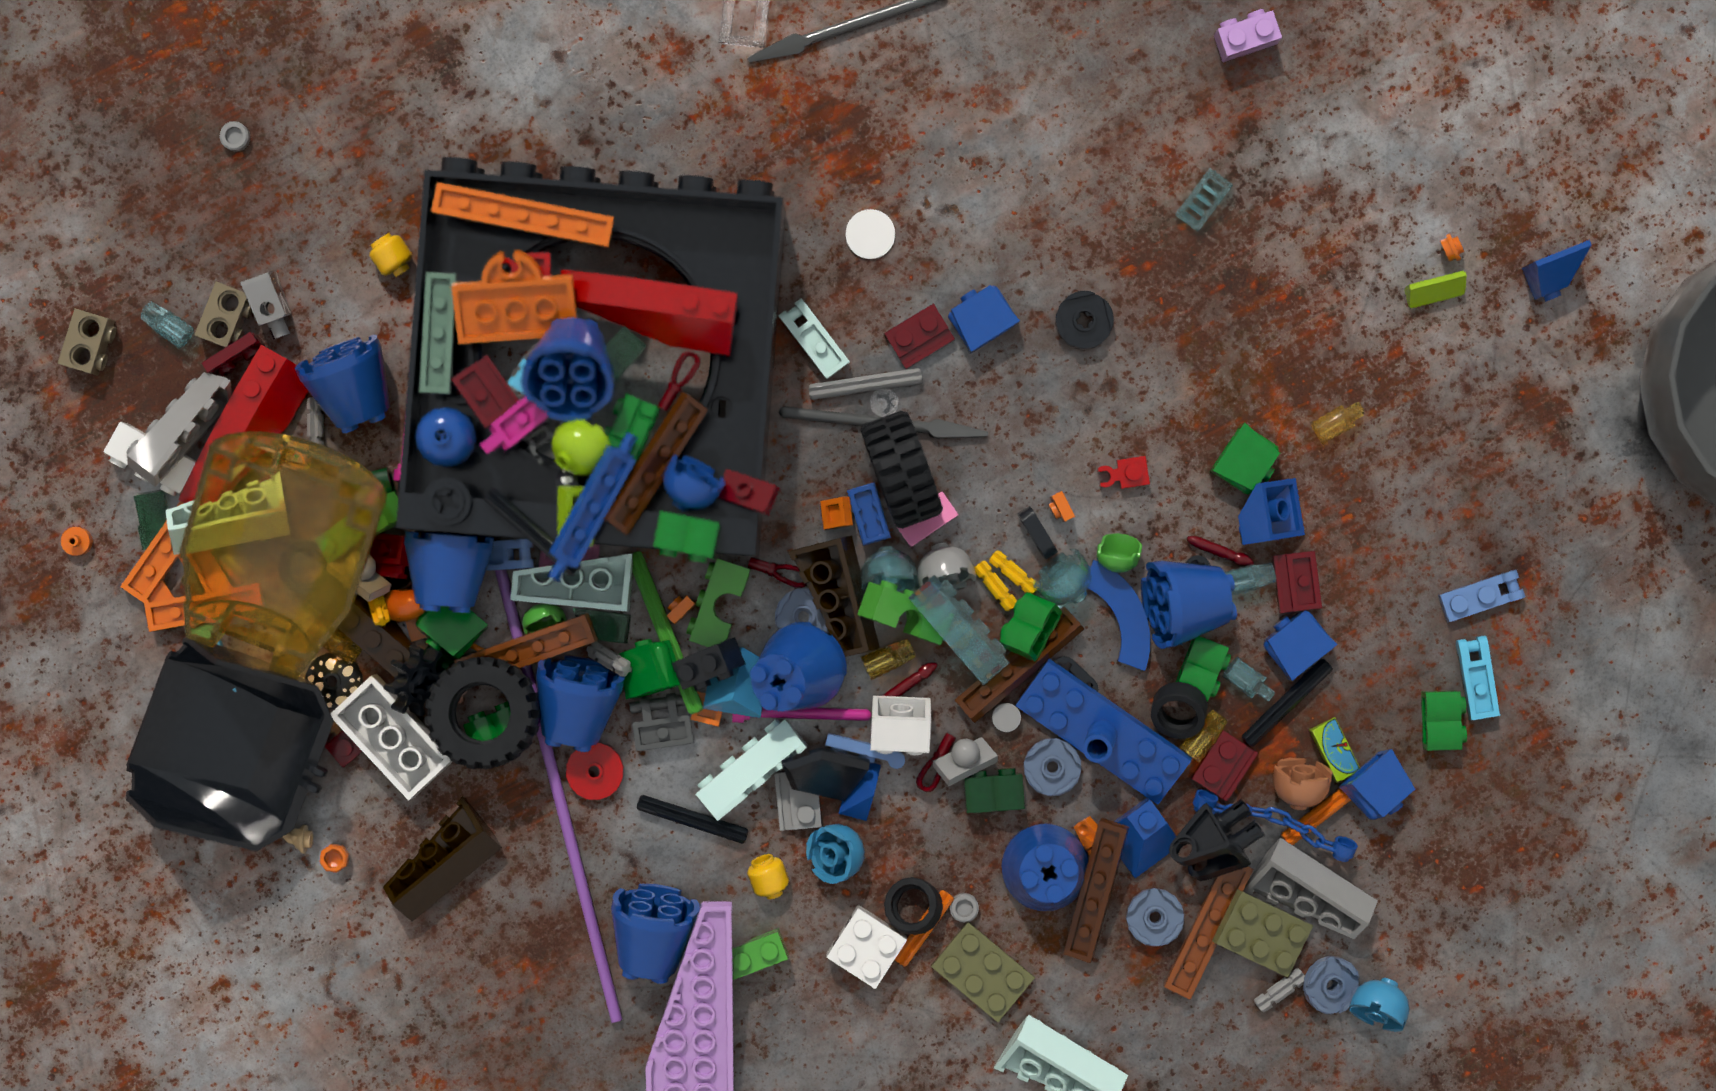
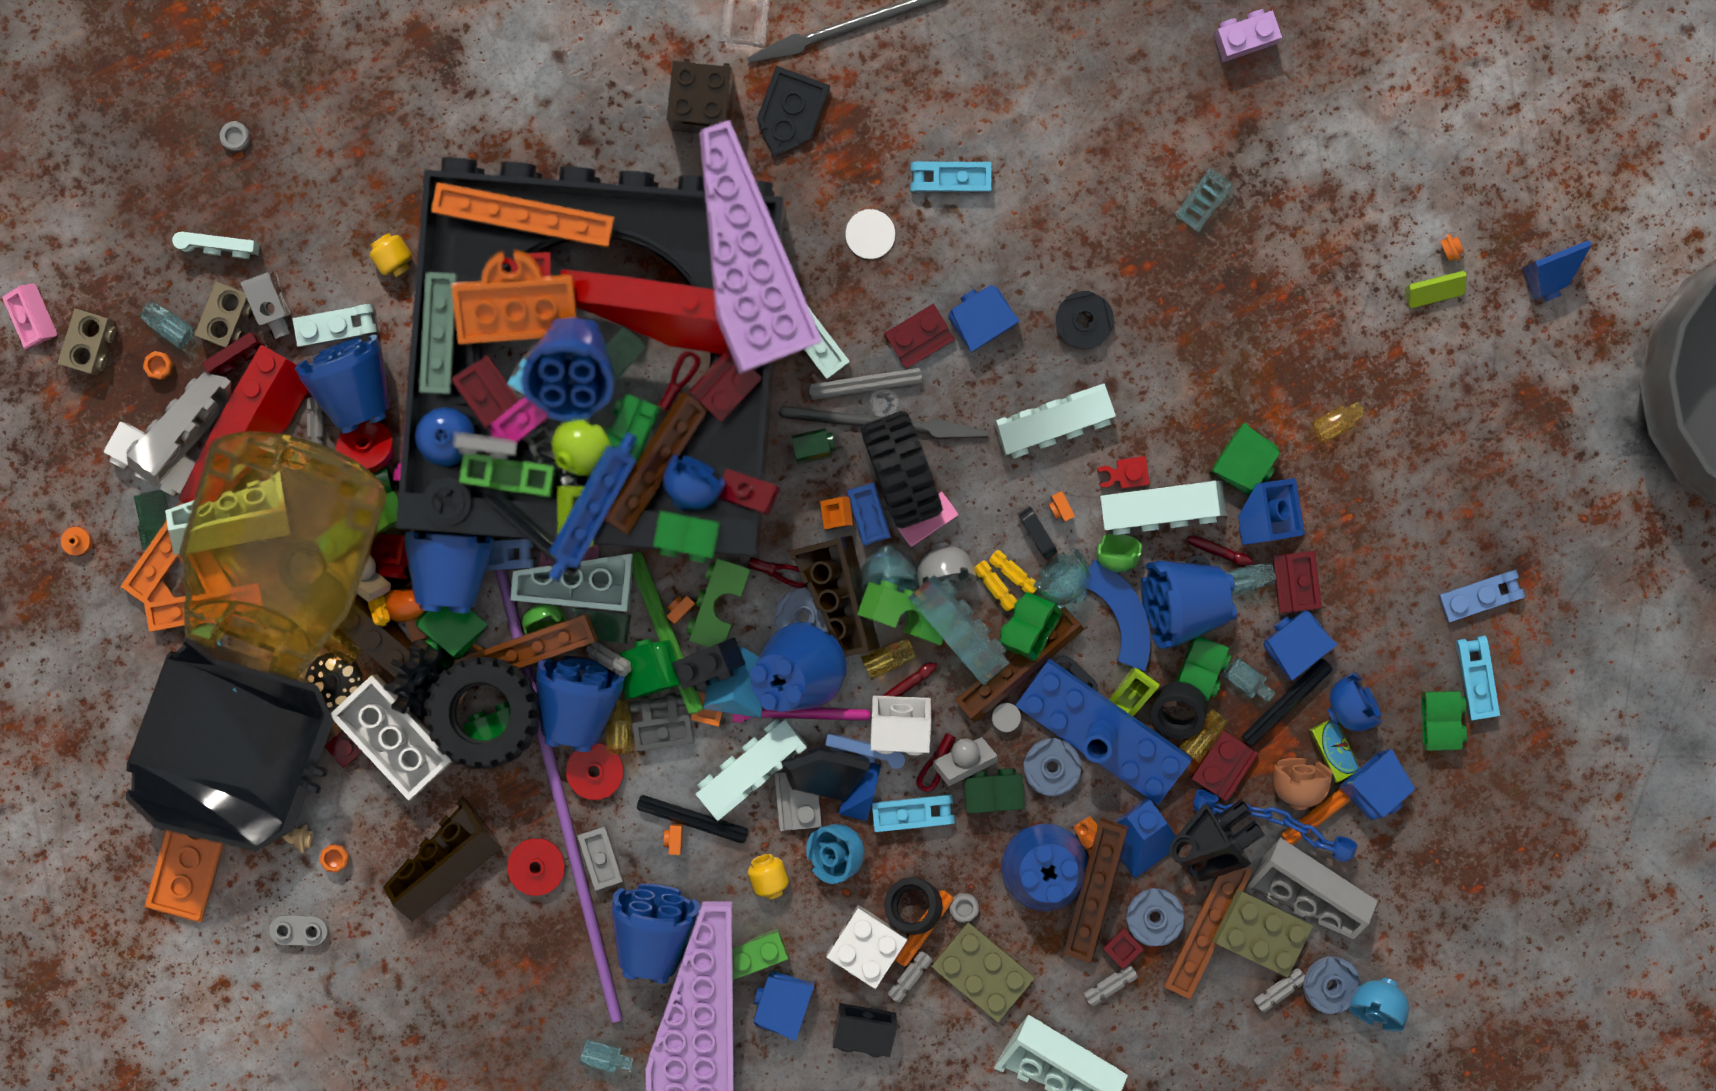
none -> bright pink slope [2,283,57,349]
none -> orange tile [143,351,174,380]
none -> orange tile [144,830,224,922]
none -> light aqua plate [172,232,260,259]
none -> light grey plate [269,915,329,946]
none -> light aqua plate [292,304,378,348]
none -> red plate [335,420,394,475]
none -> light grey plate [453,432,517,459]
none -> bright green arch [459,454,557,498]
none -> red plate [507,838,565,896]
none -> light grey plate [577,826,624,891]
none -> clear light blue hinge [579,1039,634,1074]
none -> clear yellow hinge [606,700,633,754]
none -> orange plate [664,823,683,855]
none -> dark brown container [667,59,734,133]
none -> dark red plate [689,348,762,422]
none -> lavender wing [700,120,822,373]
none -> blue torso [753,971,815,1041]
none -> black tile [757,66,830,157]
none -> dark green brick [791,428,836,465]
none -> black brick [833,1003,897,1057]
none -> medium azure plate [872,794,955,832]
none -> light grey axle [888,950,932,1003]
none -> medium azure plate [910,161,991,193]
none -> light aqua wedge [993,384,1116,459]
none -> light grey axle [1084,964,1138,1006]
none -> light aqua wedge [1100,481,1227,535]
none -> dark red plate [1102,927,1144,969]
none -> lime slope [1109,667,1160,716]
none -> blue cylinder [1328,672,1382,732]

